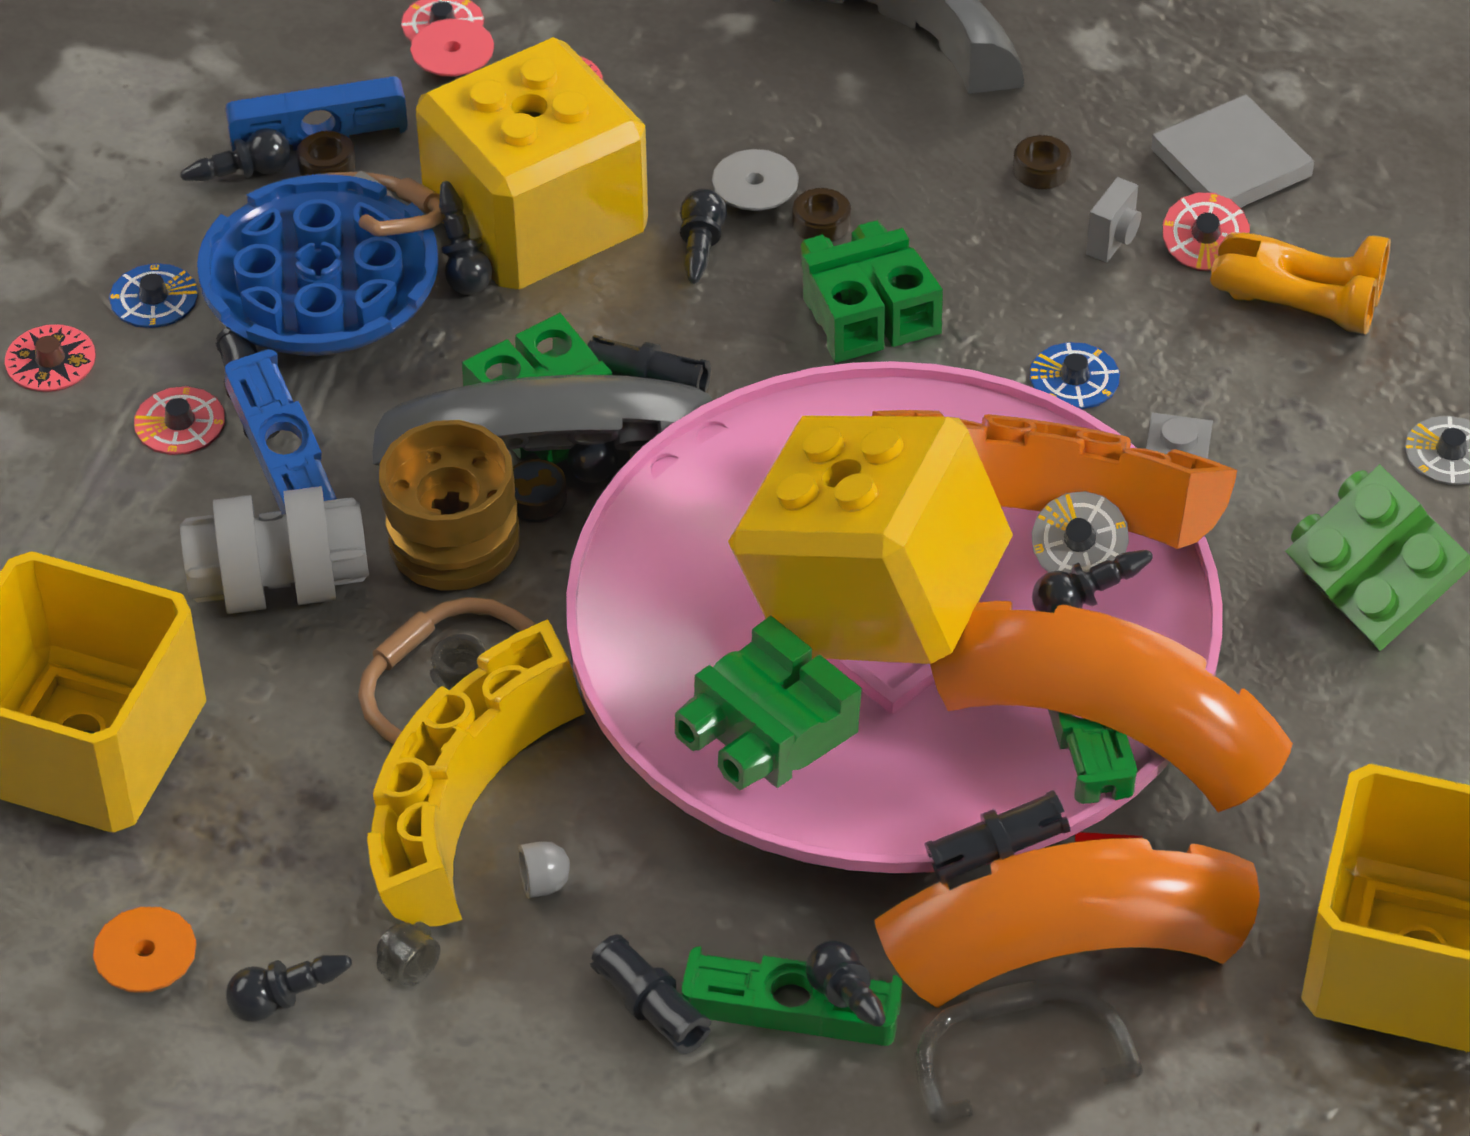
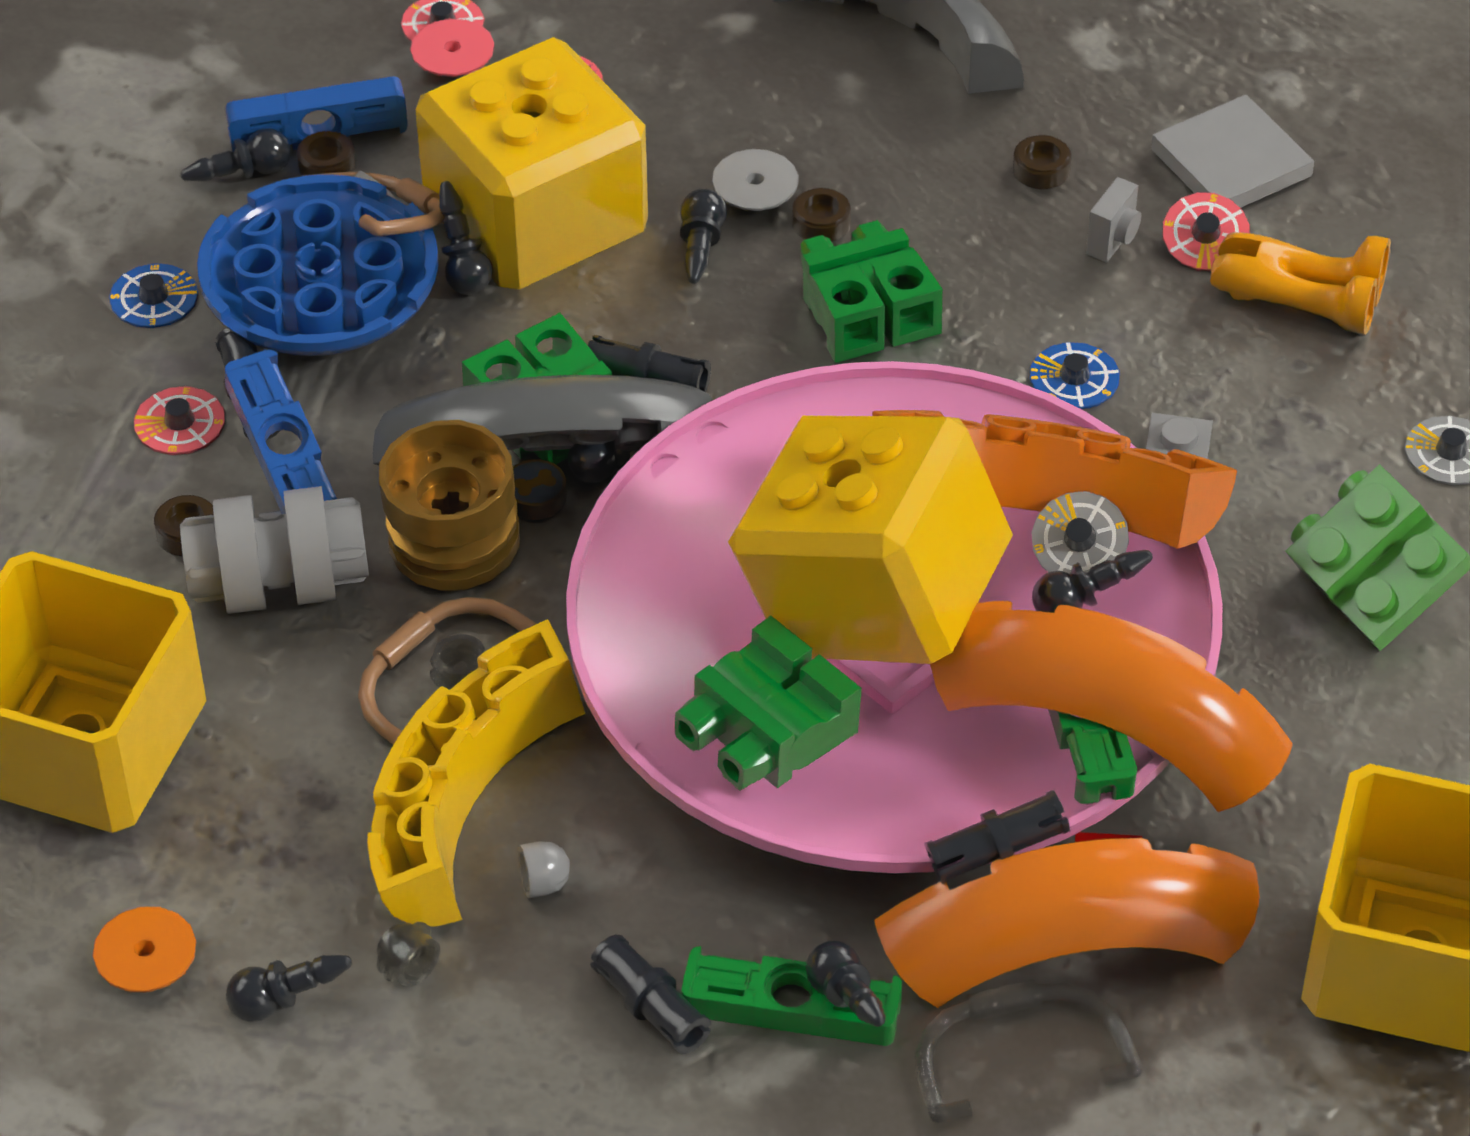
piece [5,325,96,392] -> none
none -> dark brown tile [154,495,214,556]

